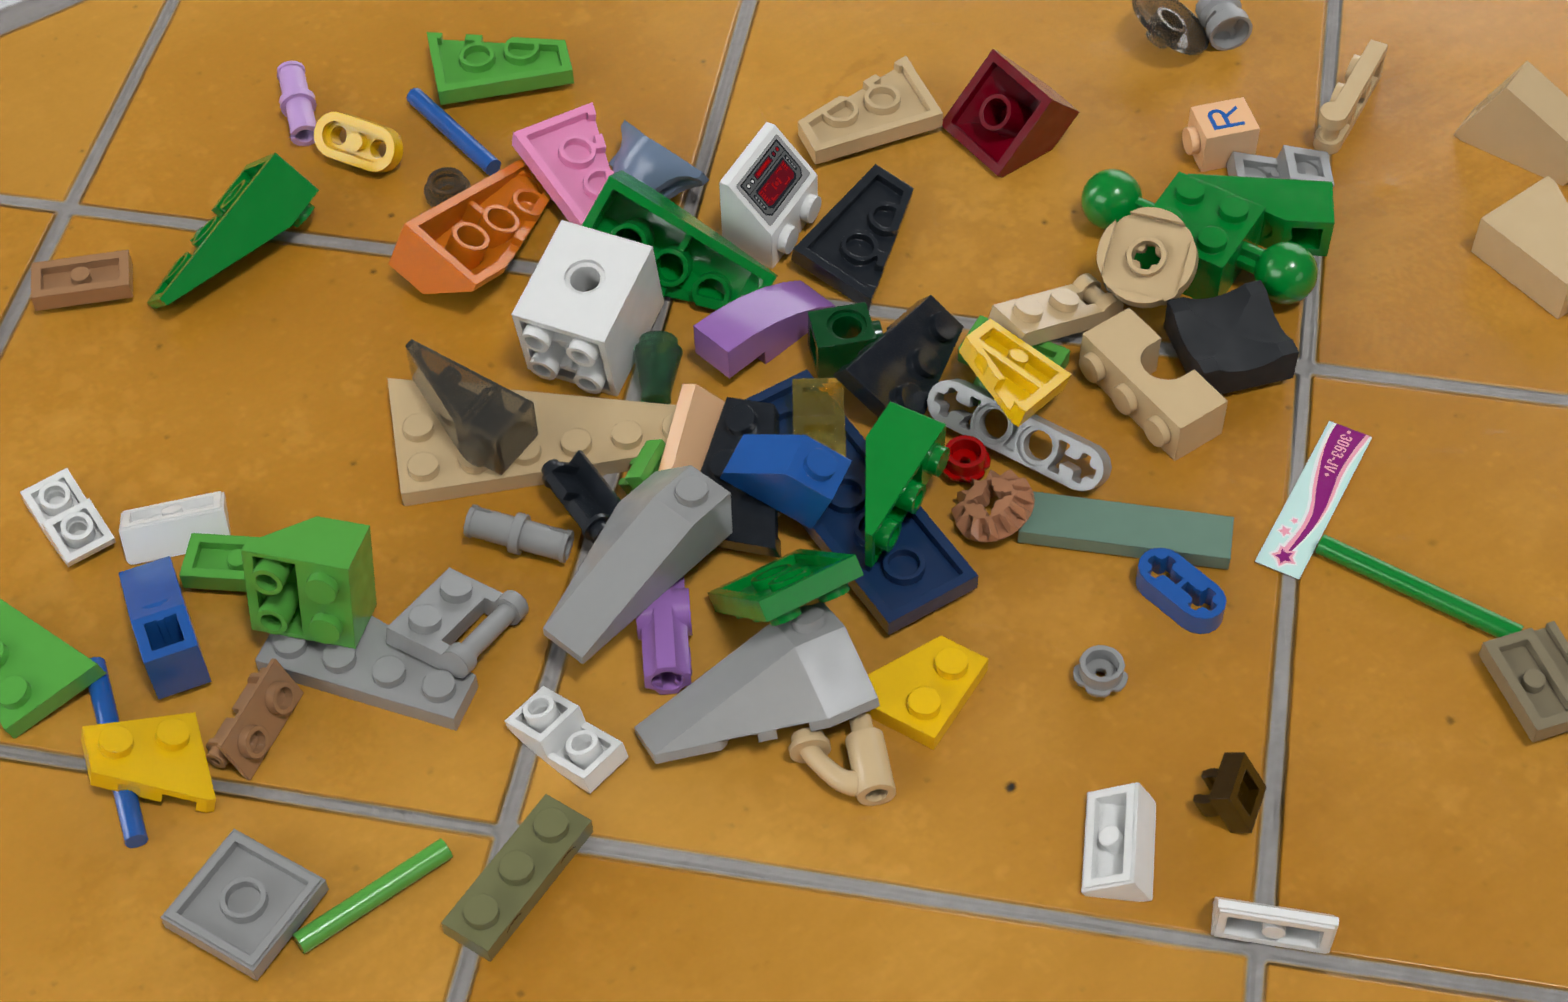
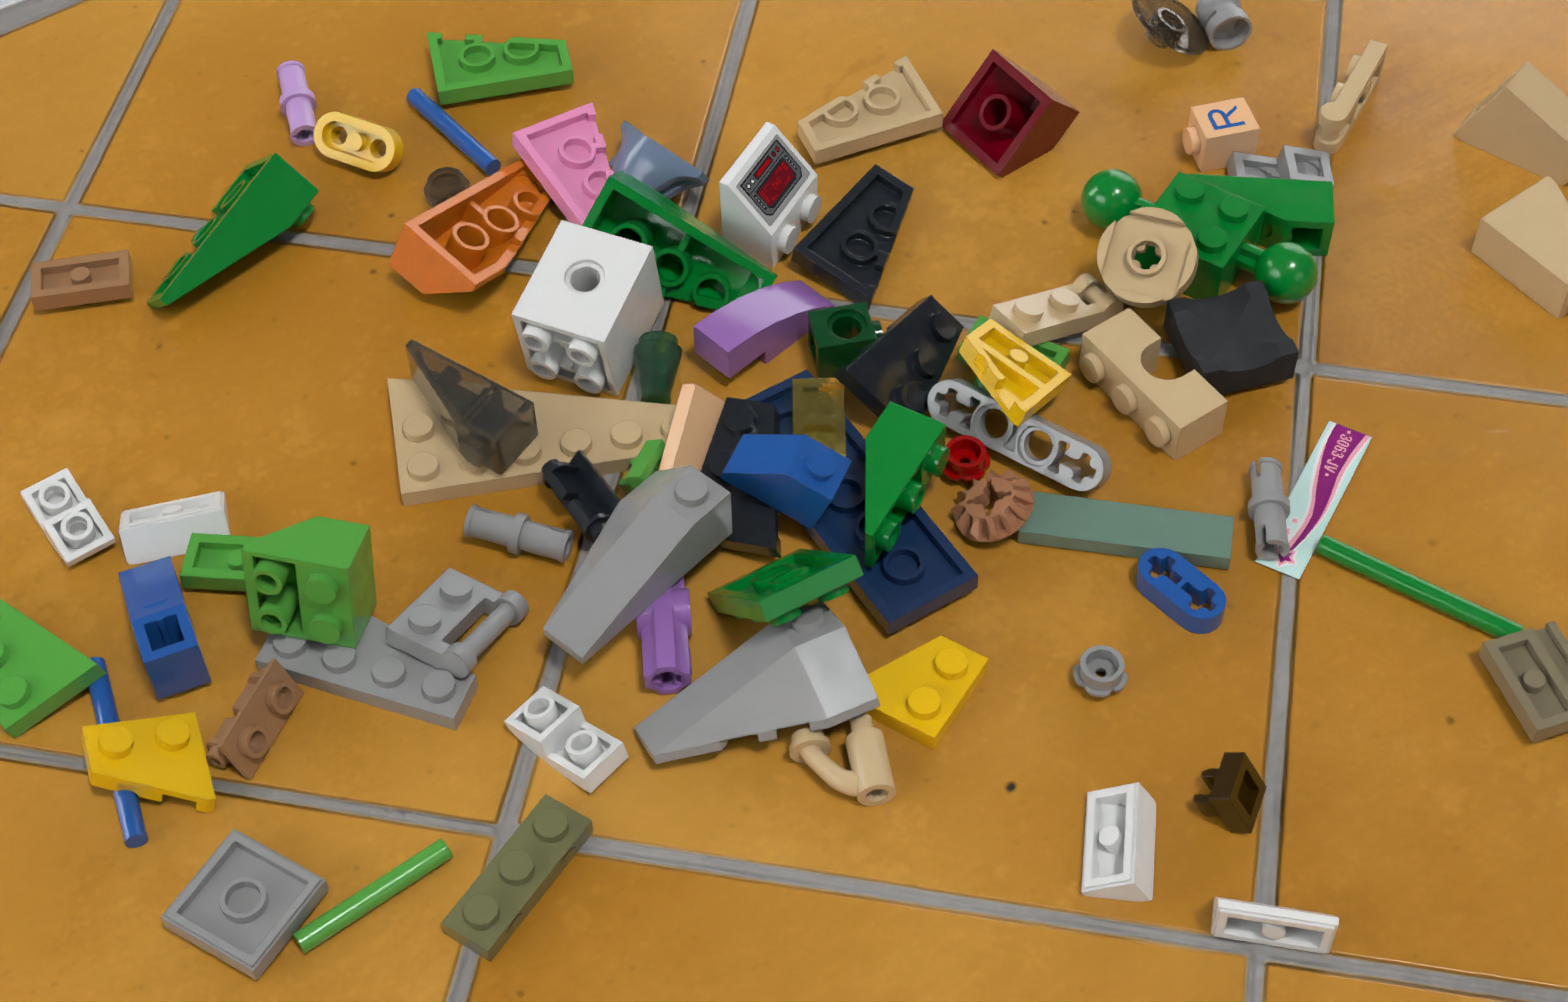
none -> light grey pin [1248,457,1290,560]

